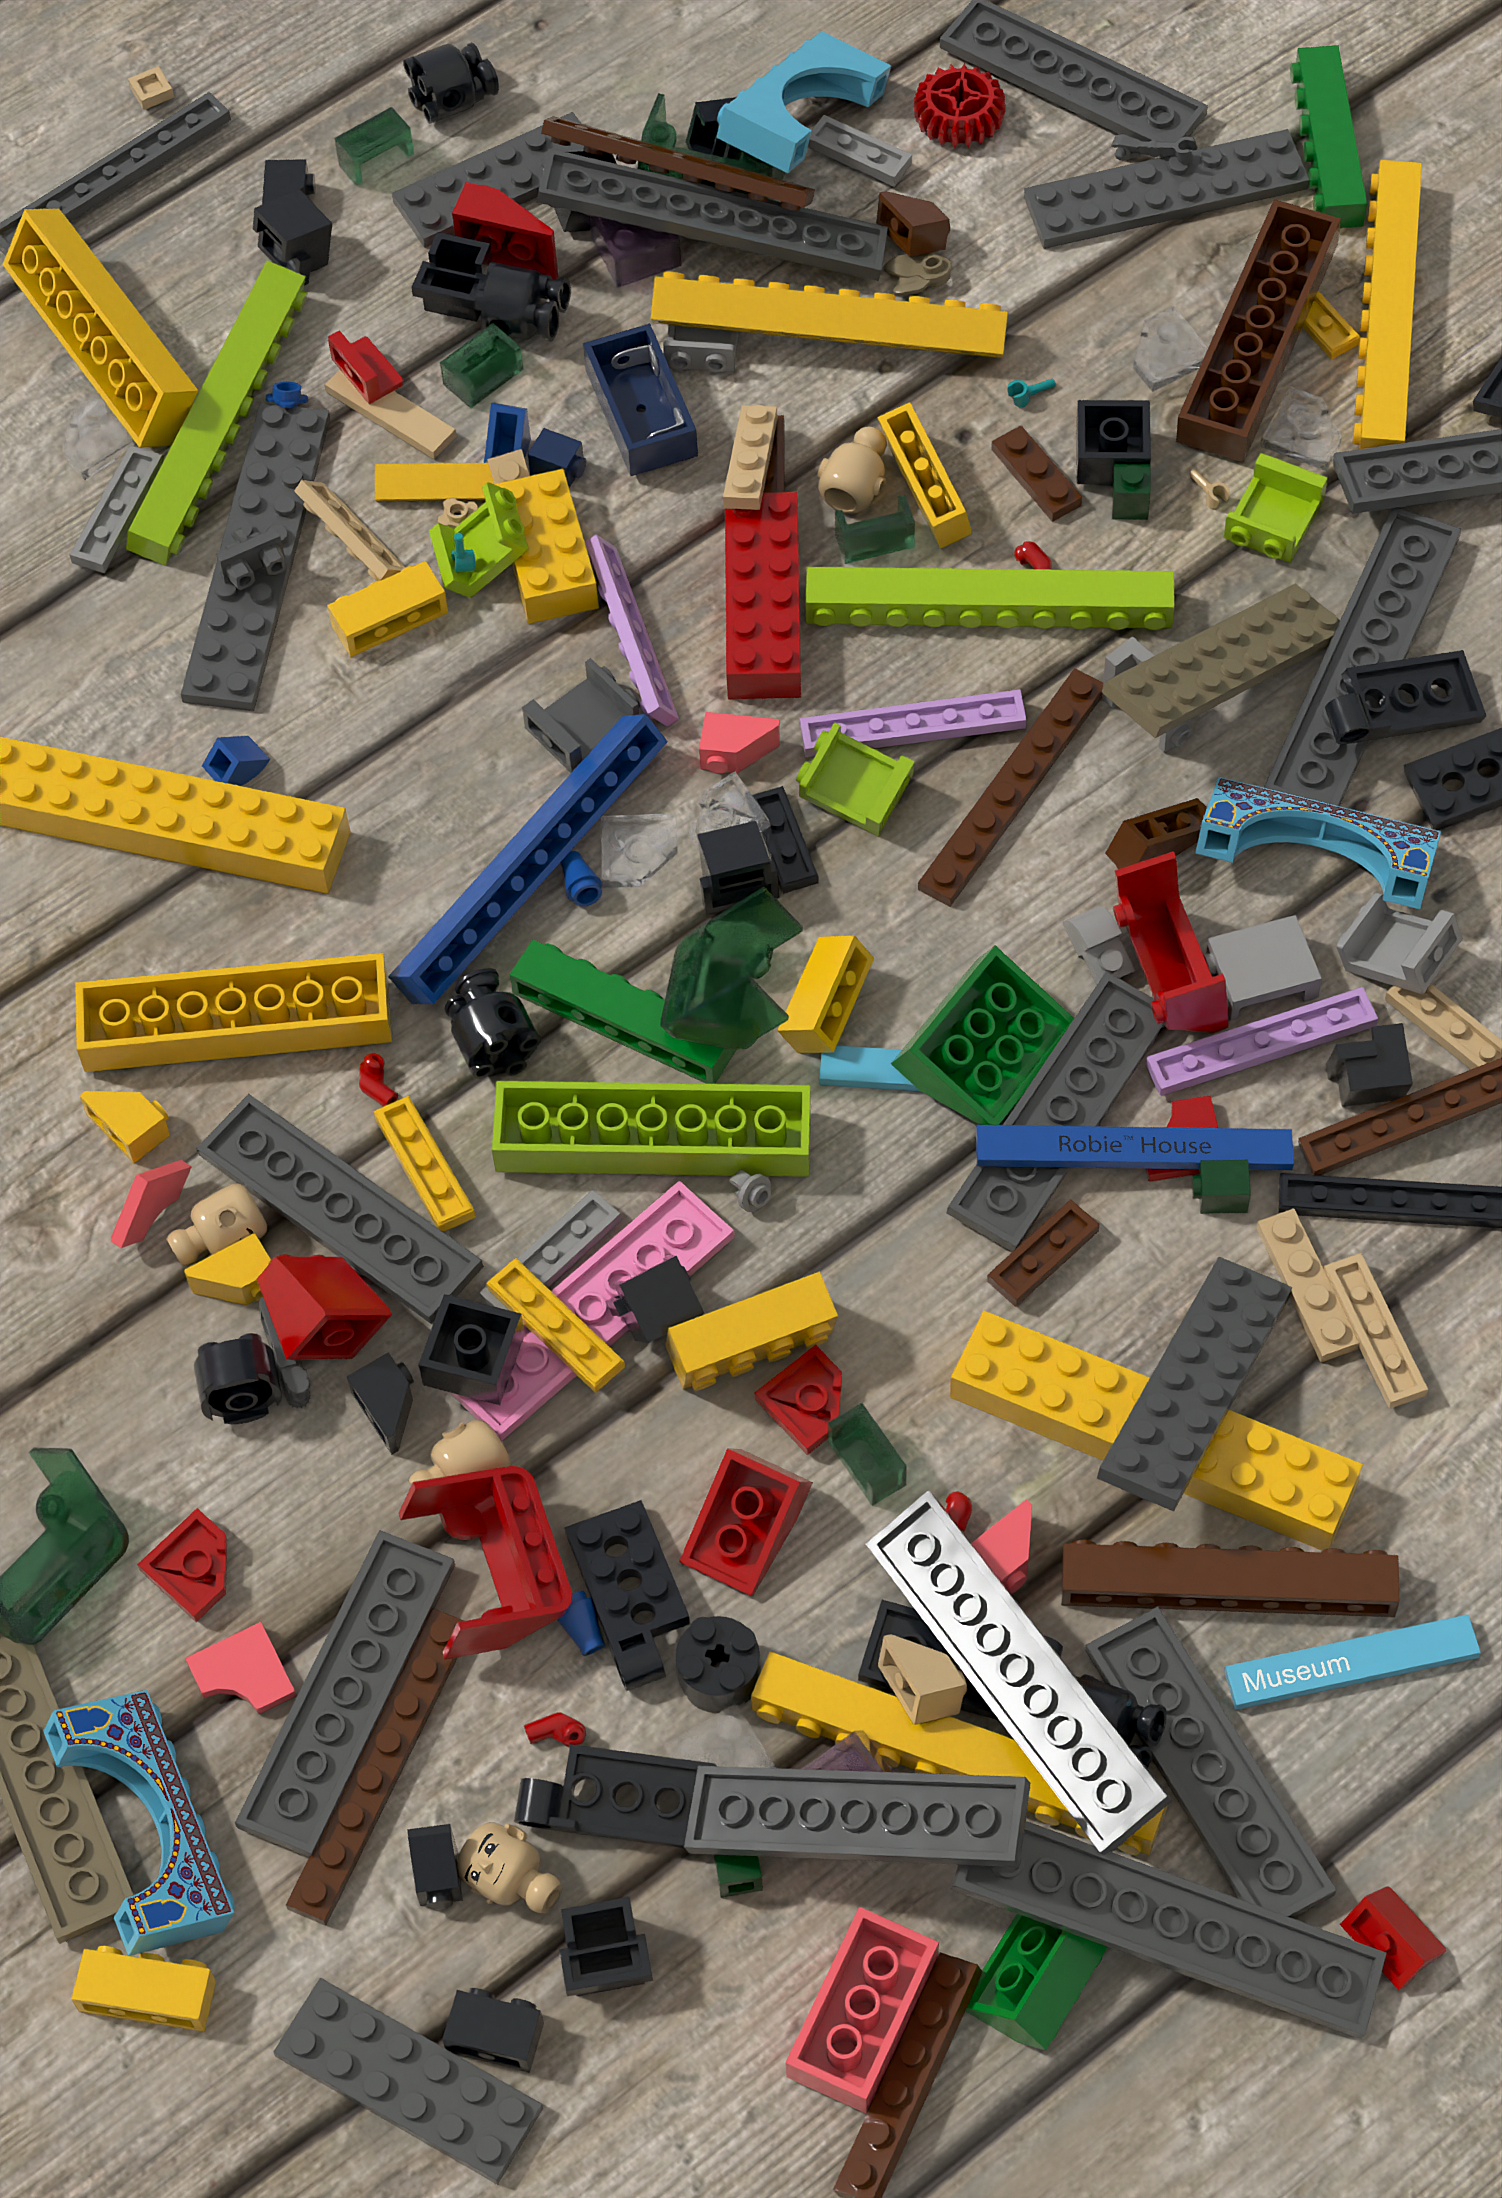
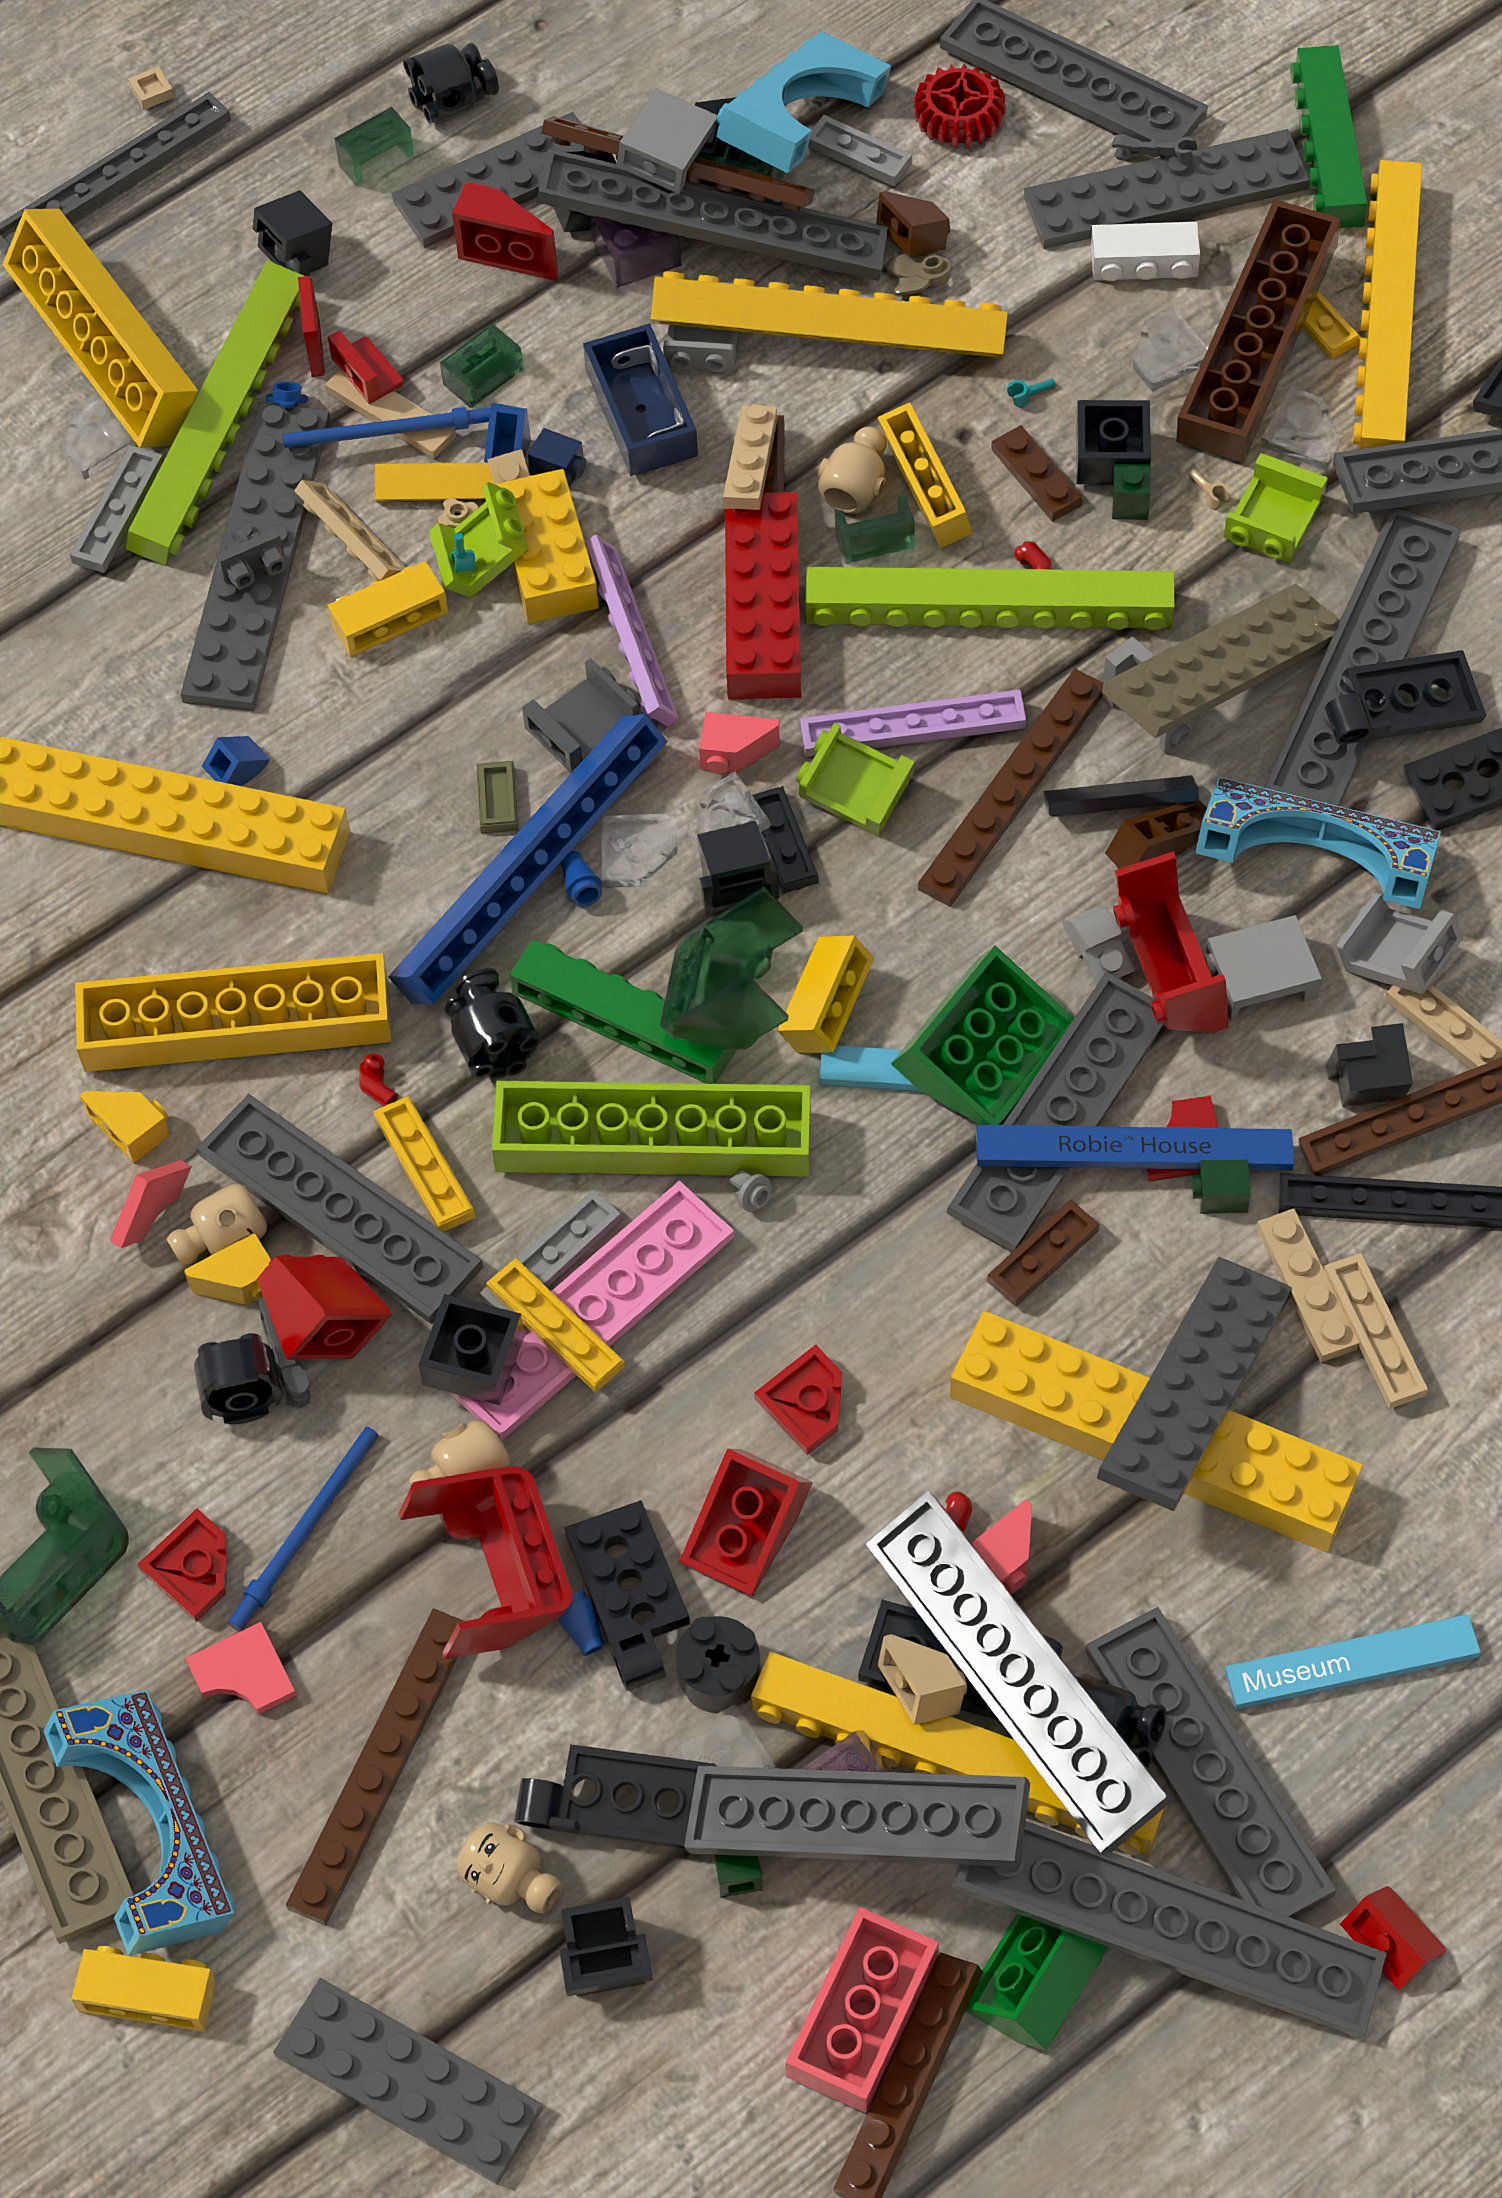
dark grey plate [235,1530,455,1857] -> none
black slope [262,159,316,205] -> none
black slope [347,1352,414,1455] -> none
black slope [407,1824,463,1909] -> none
black plate [411,232,492,322] -> none
black brick [442,1988,544,2073] -> none
black piece [475,262,571,342] -> none
red arm [524,1712,586,1747] -> none
black plate [605,1255,705,1343] -> none
yellow brick [665,1271,838,1391] -> none
clear green panel [828,1403,907,1506] -> none
reddish brown brick [1061,1540,1400,1617] -> none
lavender plate [1146,987,1378,1096] -> none
none -> blue bar [228,1427,379,1631]
none -> blue bar [282,407,490,448]
none -> red tile [298,276,325,377]
none -> olive tile [476,761,518,833]
none -> light grey panel [616,89,718,194]
none -> black tile [1043,775,1199,817]
none -> white brick [1091,222,1200,281]

